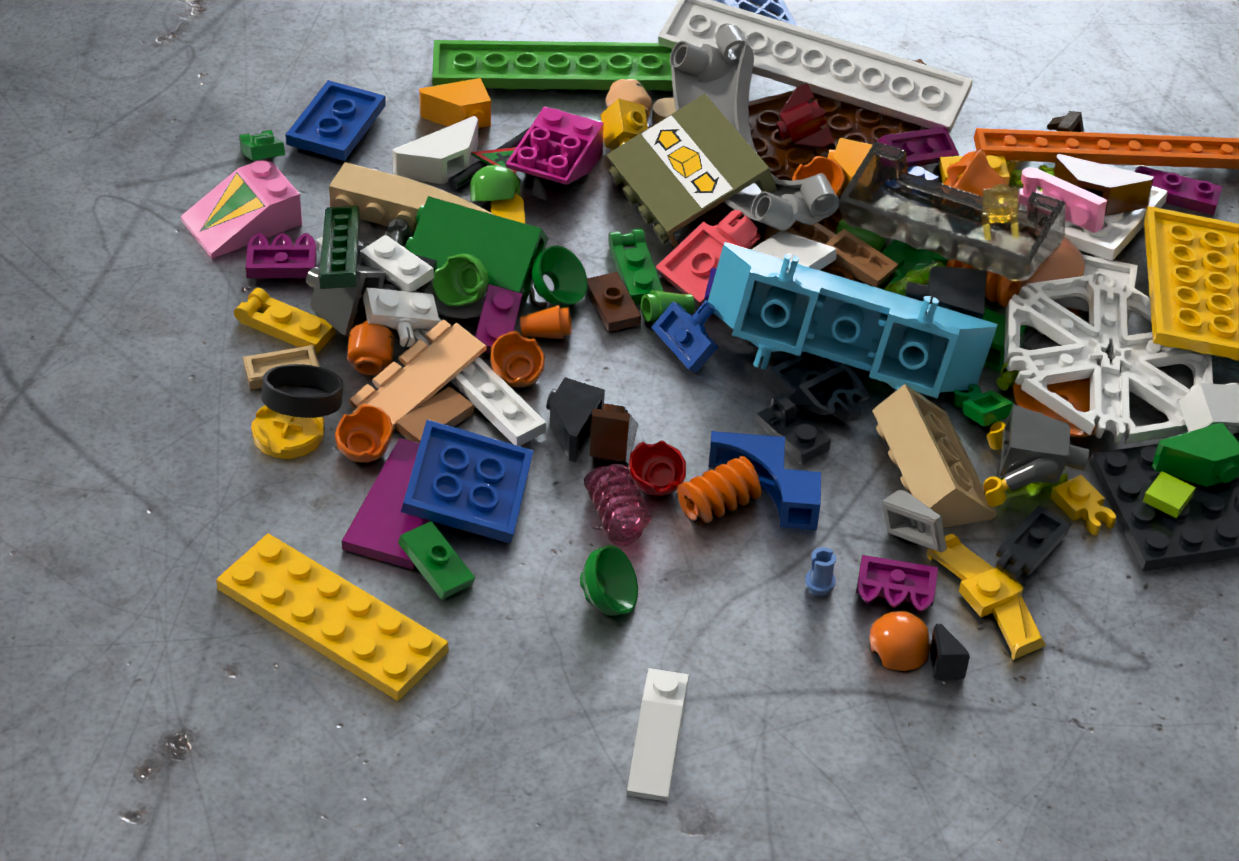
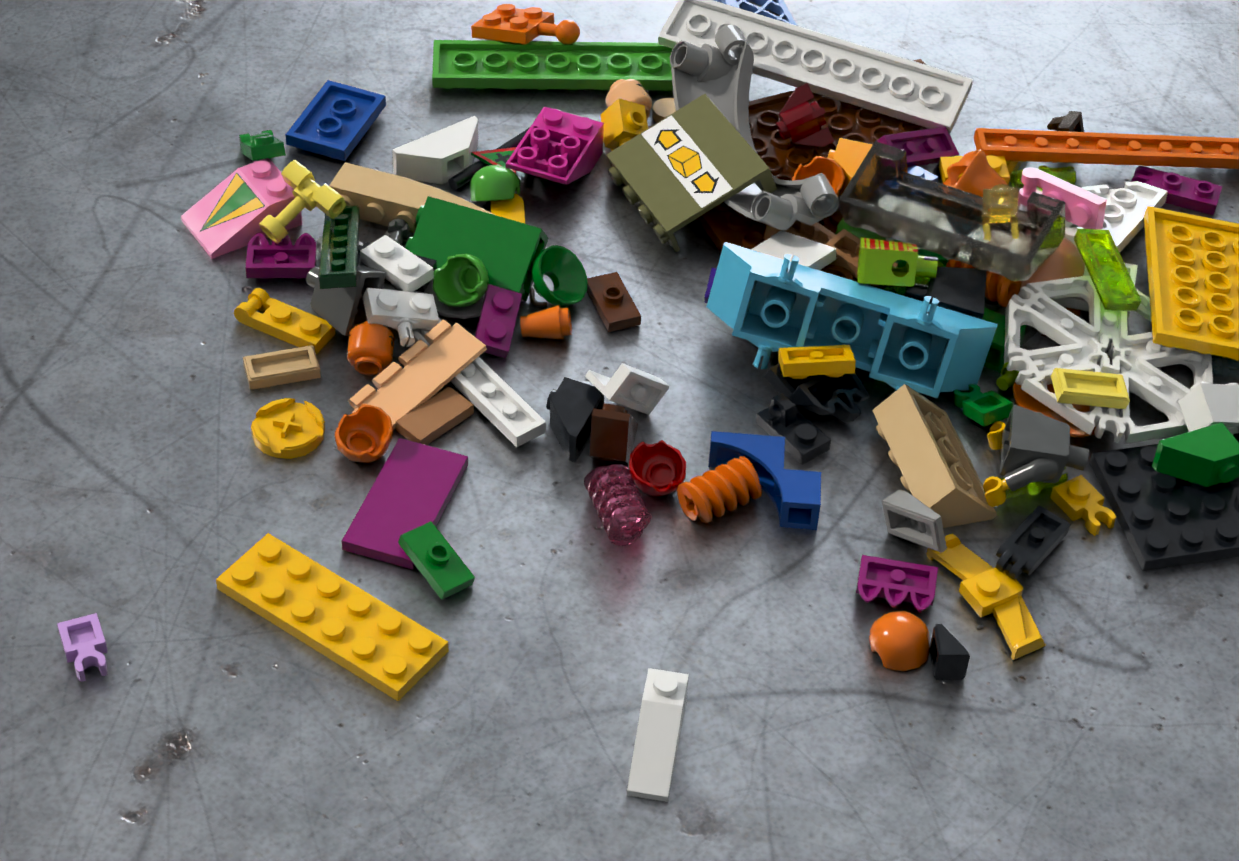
black tyre [261,364,343,418] -> none
blue plate [401,420,534,543] -> none
light orange slope [419,78,491,128] -> none
orange hair [490,331,545,389] -> none
green piece [580,545,638,616] -> none
green plate [608,228,663,305] -> none
bright green cone [641,290,695,324] -> none
blue plate [651,300,719,373] -> none
coral plate [656,210,761,307] -> none
medium blue pin [805,547,836,596] -> none
reddish brown slope [1053,154,1154,216] -> none
lime tile [1143,471,1196,518] -> none
none -> lavender plate [57,613,107,682]
none -> light yellow bar [259,160,346,244]
none -> orange plate [471,4,580,45]
none -> white panel [585,363,670,415]
none -> yellow plate [778,345,856,379]
none -> lime torso [857,238,938,287]
none -> light yellow tile [1051,368,1130,409]
none -> clear neon green plate [1073,229,1141,311]

